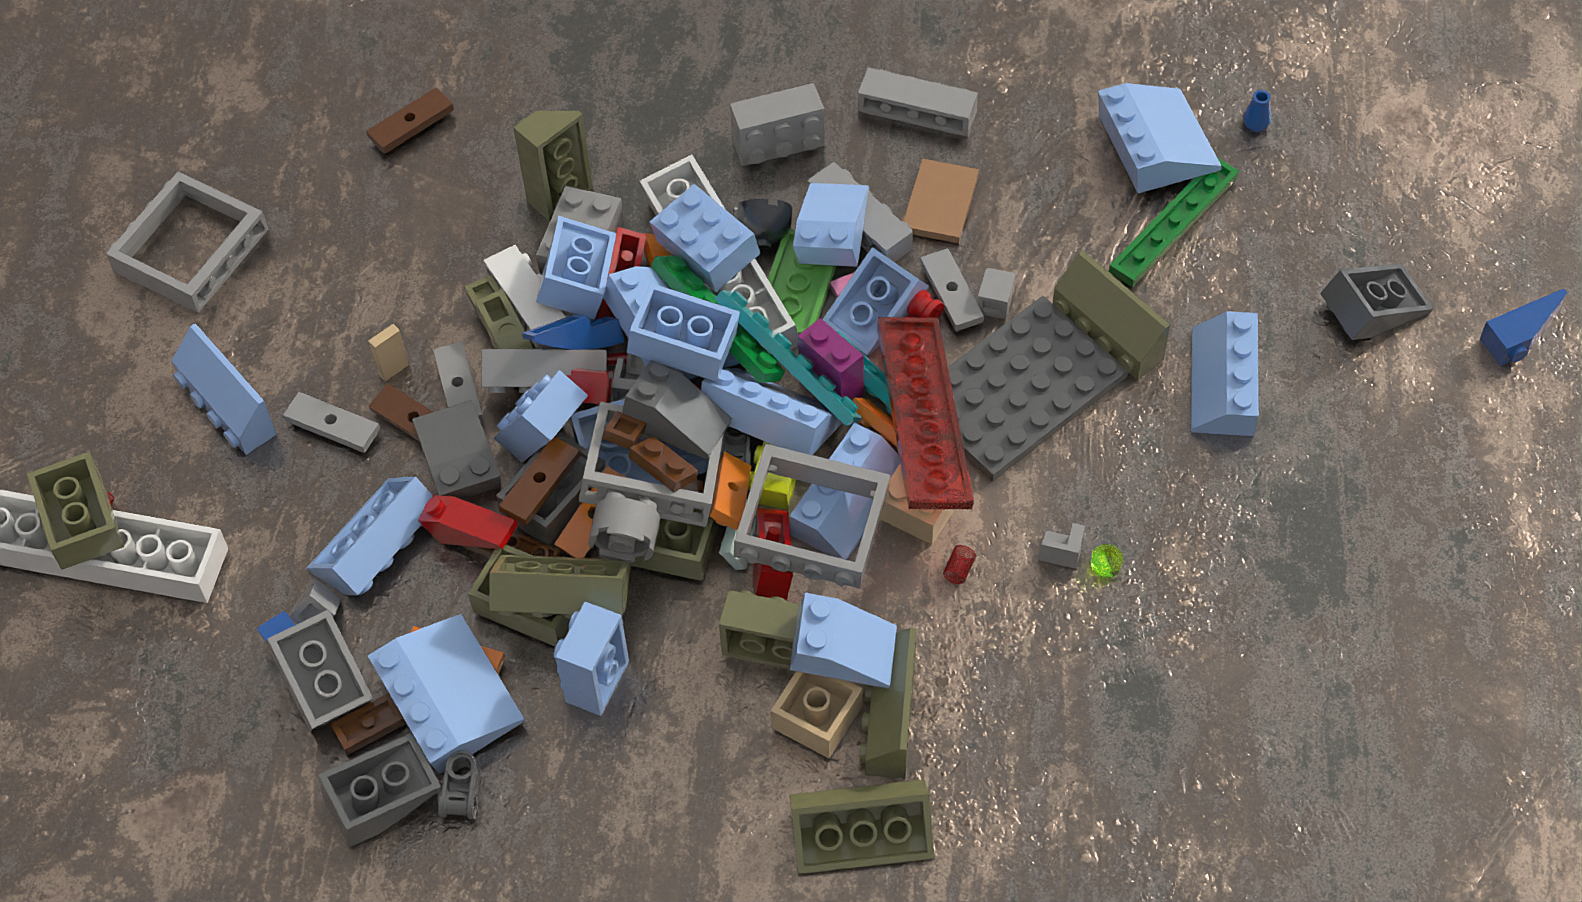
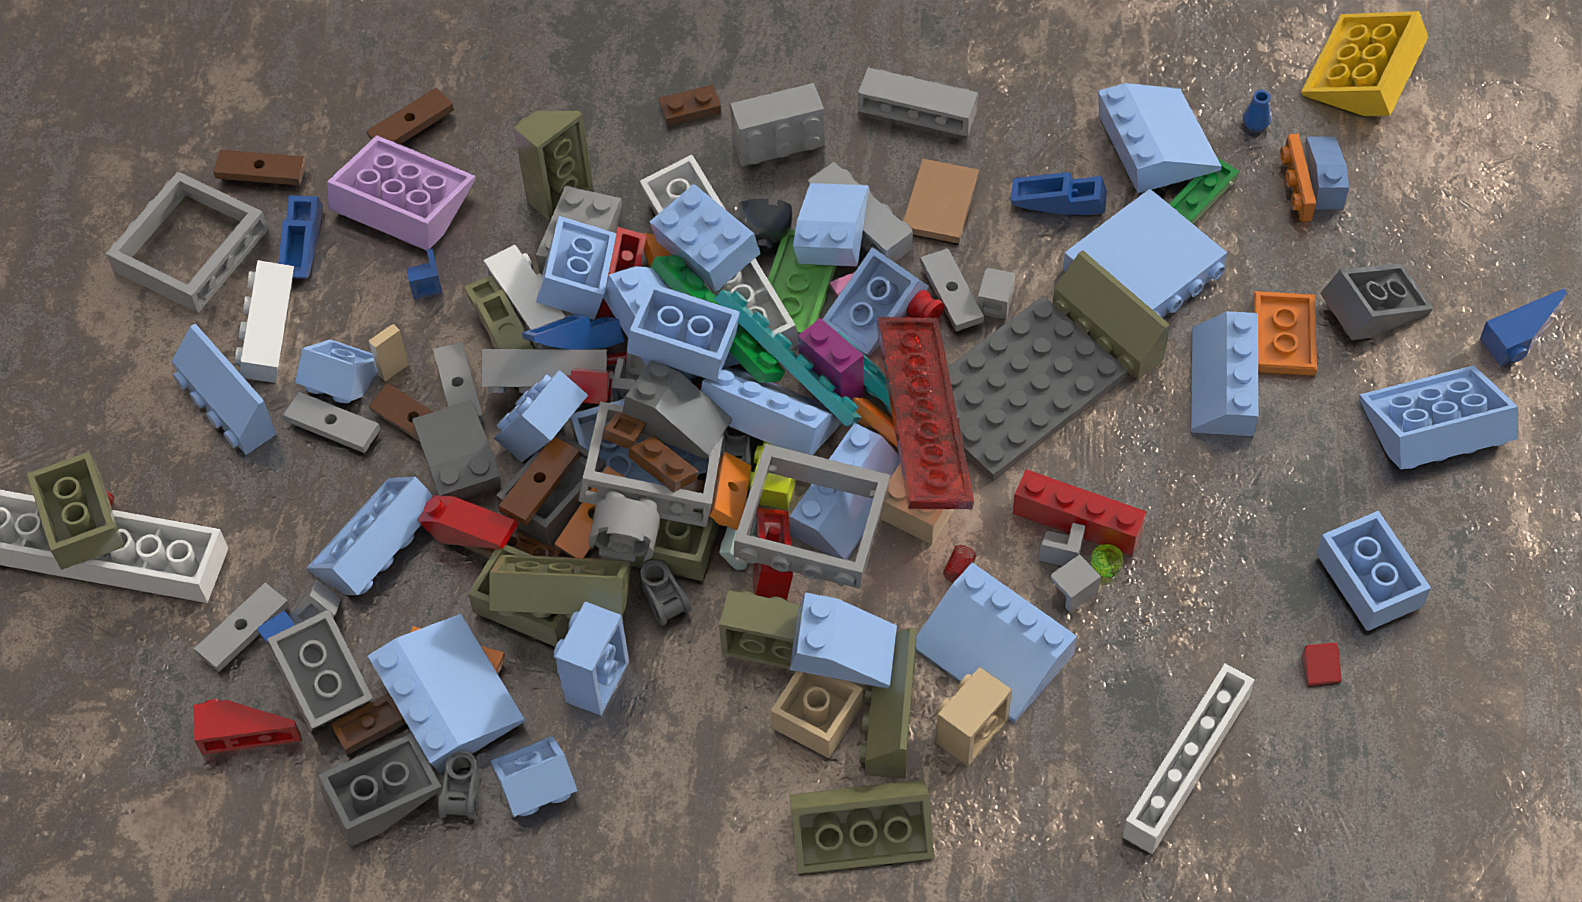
none -> light grey tile [194,582,290,672]
none -> red slope [194,699,302,755]
none -> reddish brown tile [213,150,306,185]
none -> white brick [234,260,294,383]
none -> blue slope [278,195,323,279]
none -> light blue slope [295,339,378,403]
none -> lavender slope [327,135,475,250]
none -> blue panel [407,249,443,299]
none -> light blue slope [490,736,578,817]
none -> dark grey piece [640,560,692,626]
none -> reddish brown plate [659,85,722,126]
none -> light blue slope [916,563,1077,723]
none -> tan brick [935,667,1012,766]
none -> blue slope [1010,172,1107,215]
none -> red brick [1012,469,1147,556]
none -> light grey panel [1051,554,1101,612]
none -> light blue panel [1063,189,1227,318]
none -> white brick [1122,664,1255,854]
none -> orange tile [1253,291,1317,376]
none -> orange tile [1280,134,1316,222]
none -> yellow slope [1301,11,1429,116]
none -> red slope [1301,642,1342,686]
none -> medium blue slope [1306,137,1349,209]
none -> light blue brick [1316,511,1431,631]
none -> light blue slope [1359,365,1518,470]

